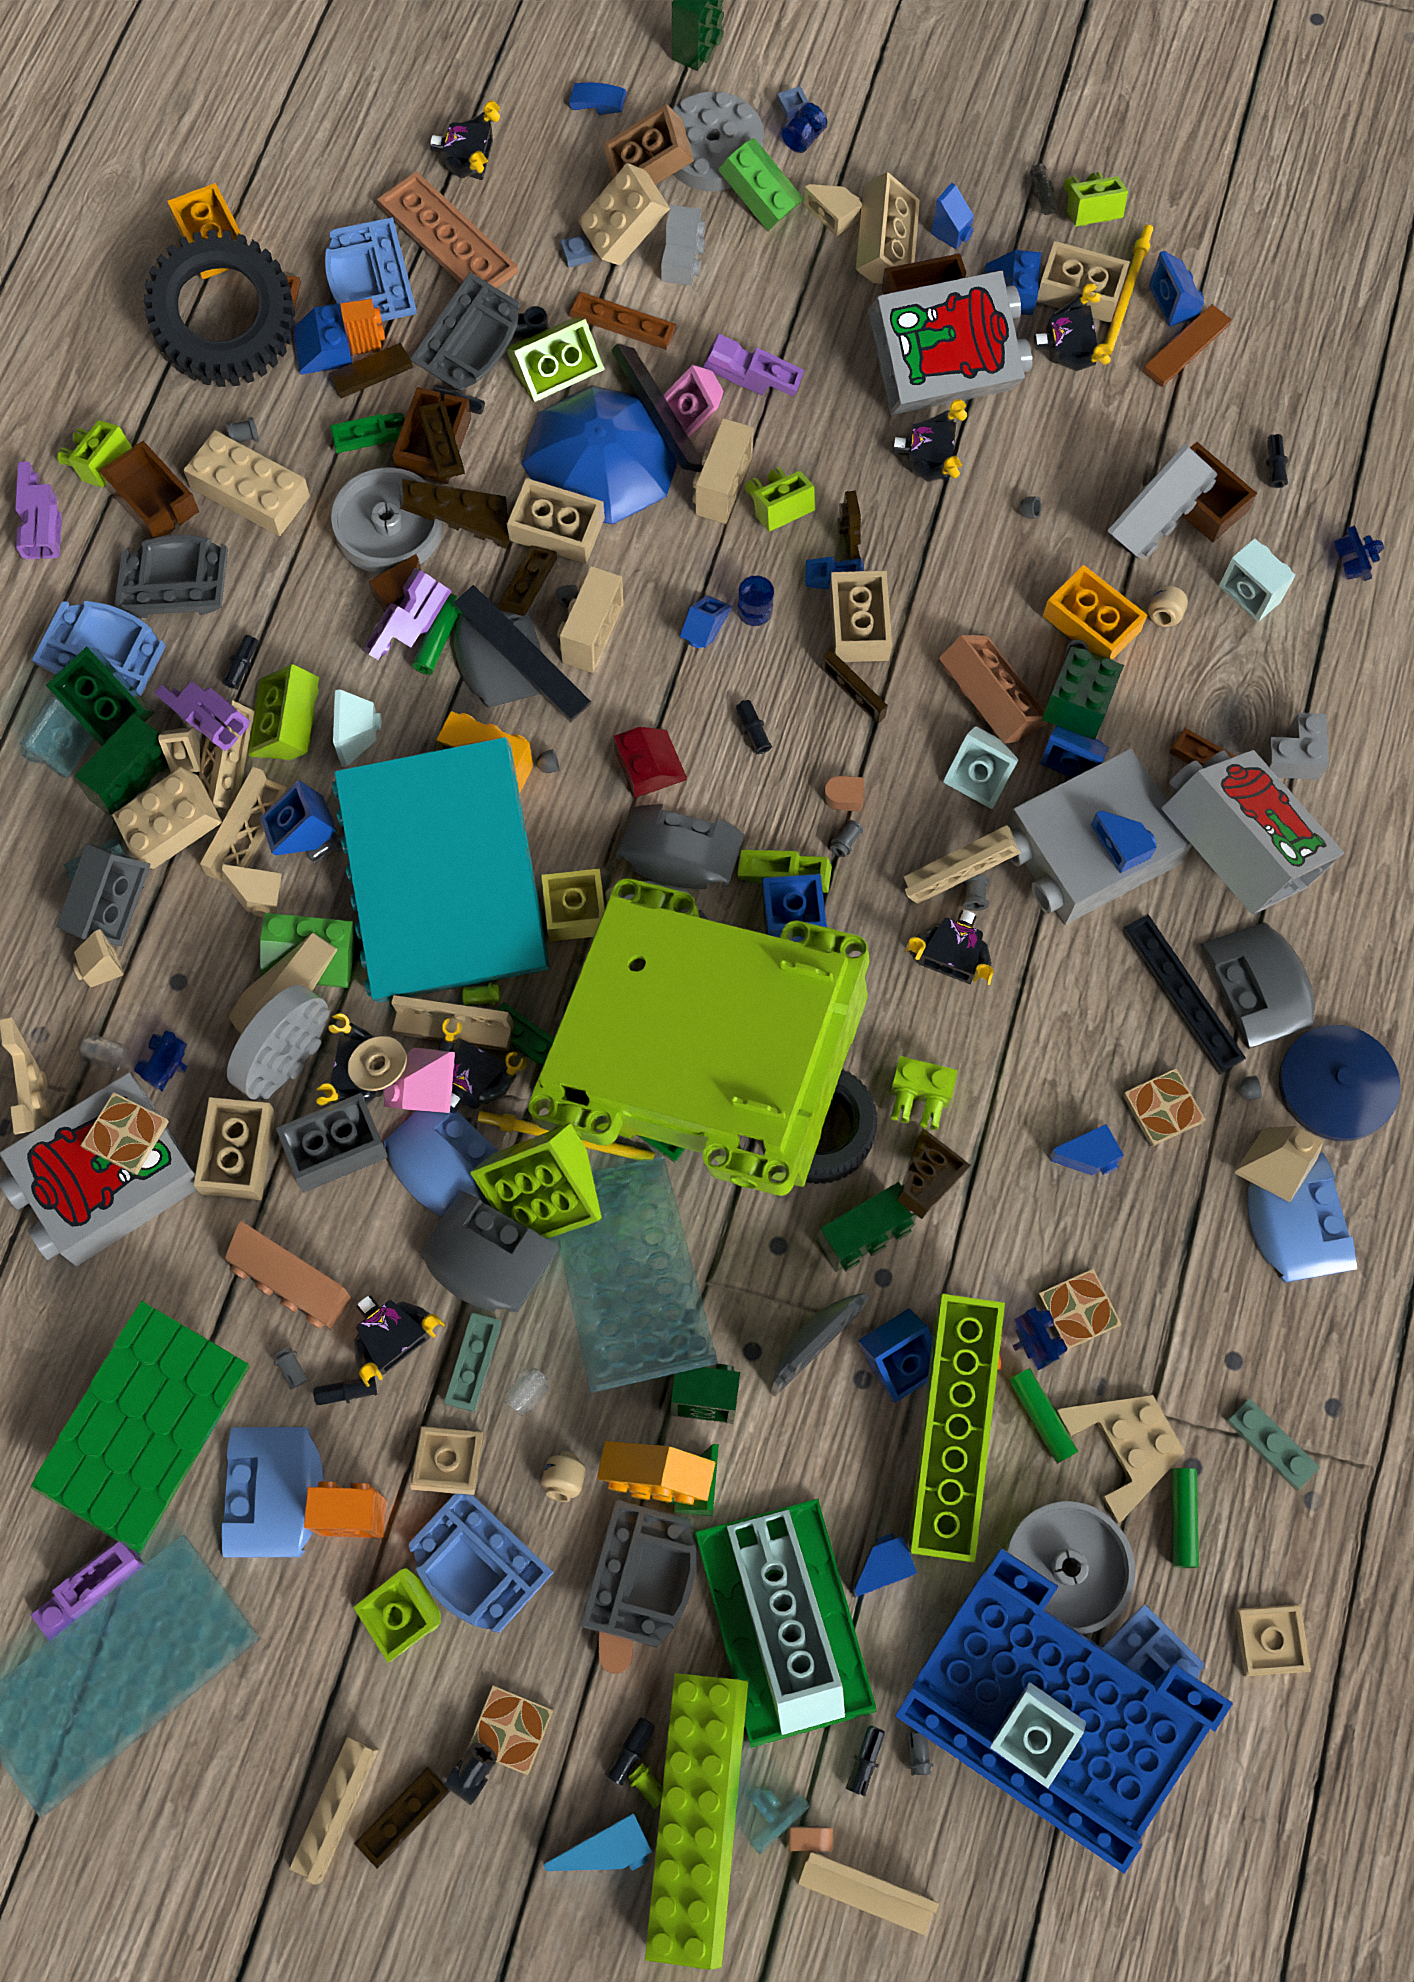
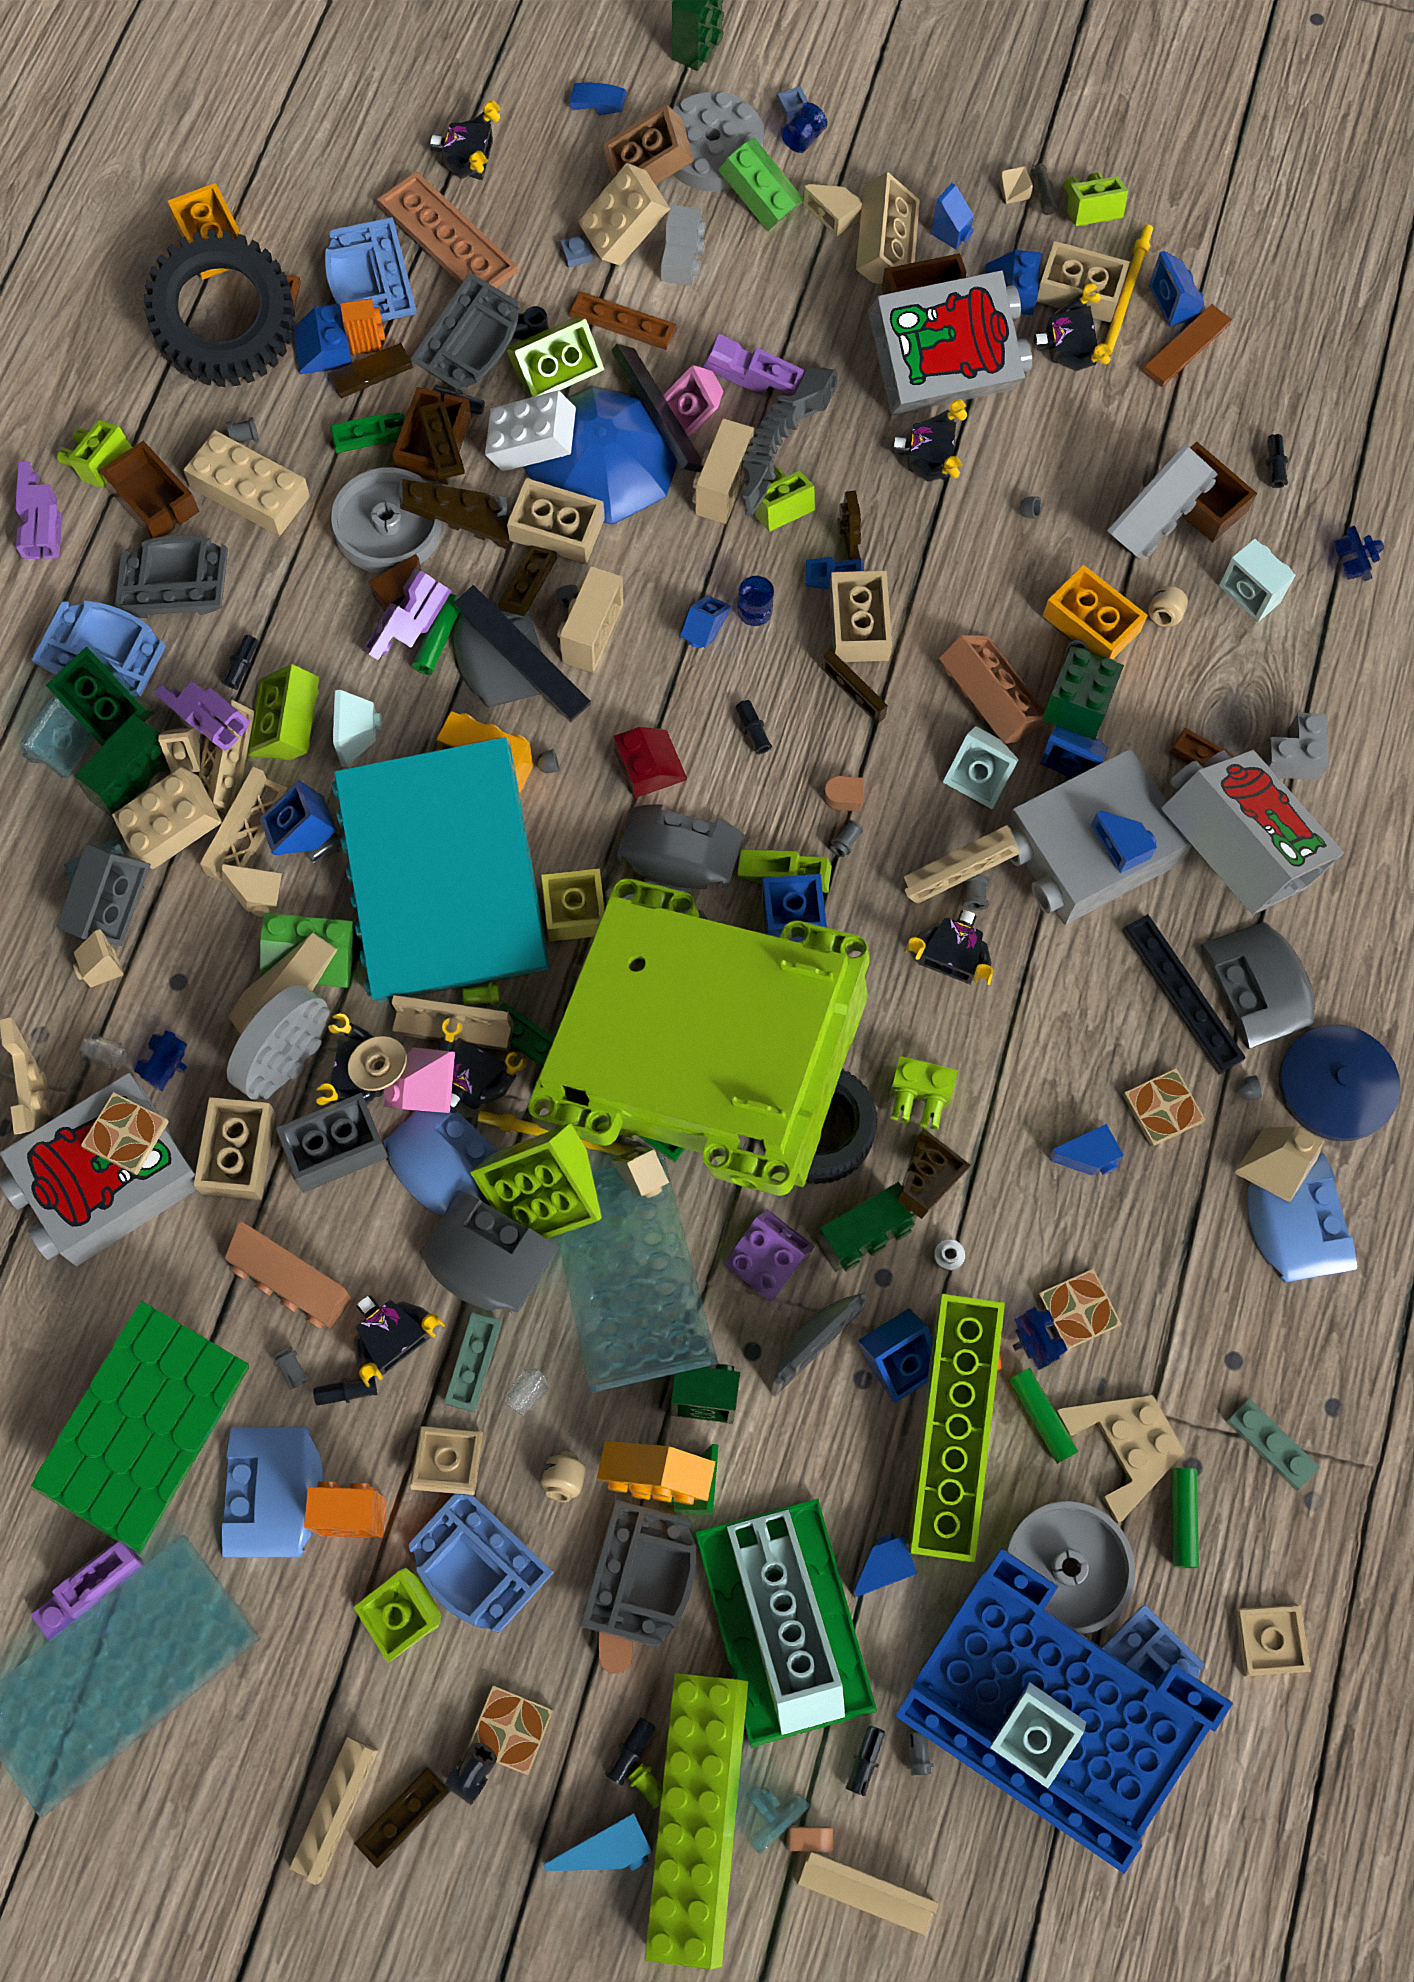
none -> white brick [485,390,576,472]
none -> tan slope [611,1147,669,1198]
none -> medium lavender bracket [724,1210,815,1301]
none -> dark grey piece [742,367,838,515]
none -> white plate [934,1240,965,1271]
none -> tan slope [998,166,1033,204]

